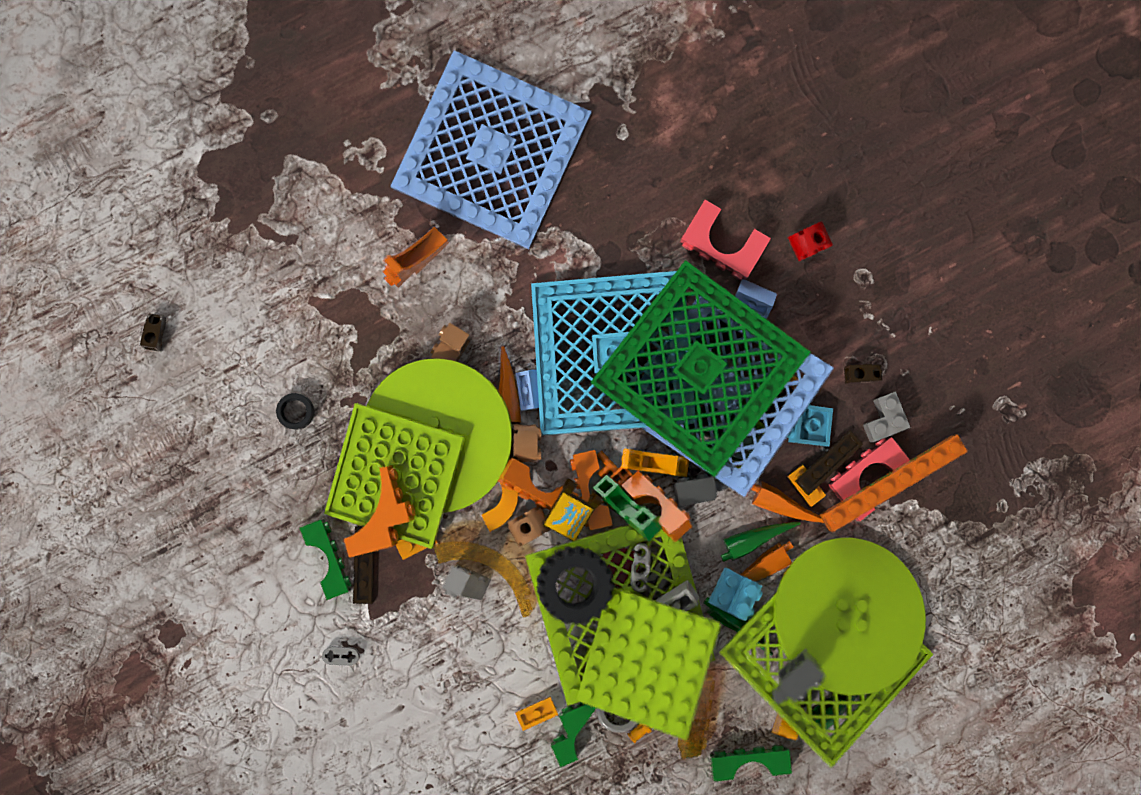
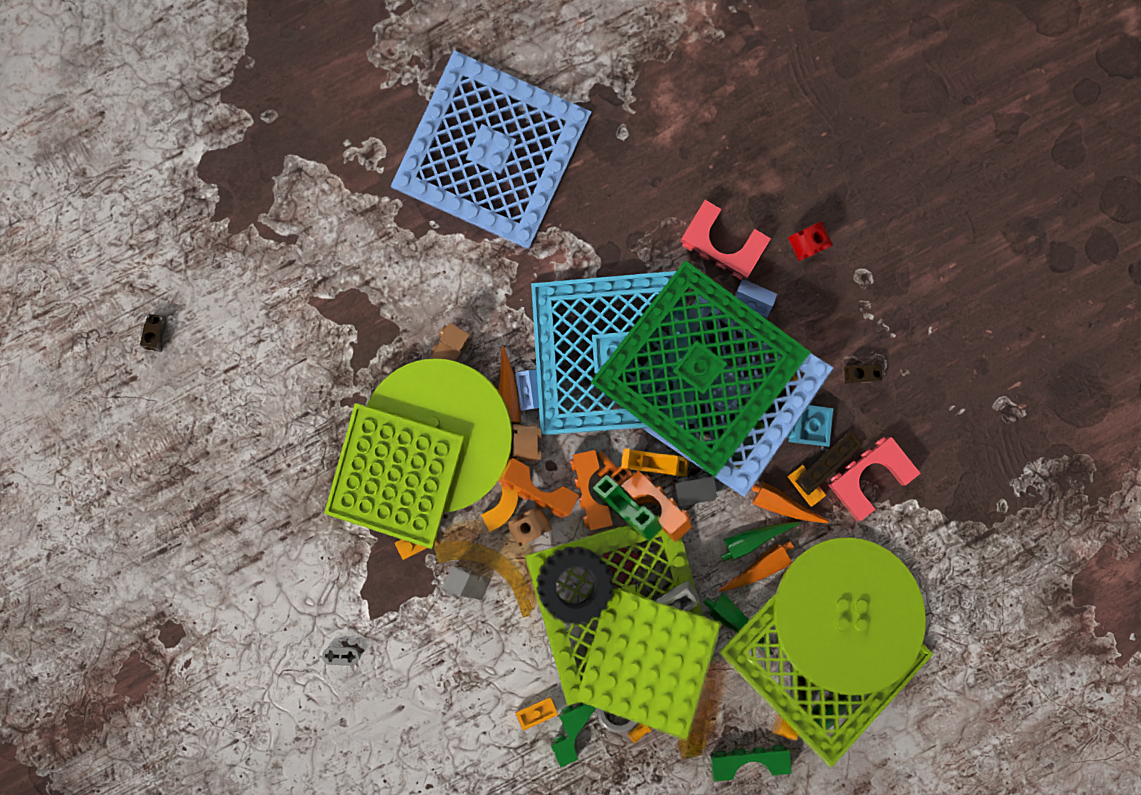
black tyre [276,393,315,430] -> none
green arch [300,519,352,600] -> none
orange arch [344,465,415,558] -> none
dark brown tile [353,526,374,604] -> none
orange arch [383,227,449,288] -> none
flag [542,478,603,541] -> none
light grey piece [631,543,651,593] -> none
medium azure plate [708,568,763,621] -> none
dark grey hinge [772,649,825,704] -> none
orange brick [819,435,968,532] -> none
light grey brick [863,392,910,442] -> none

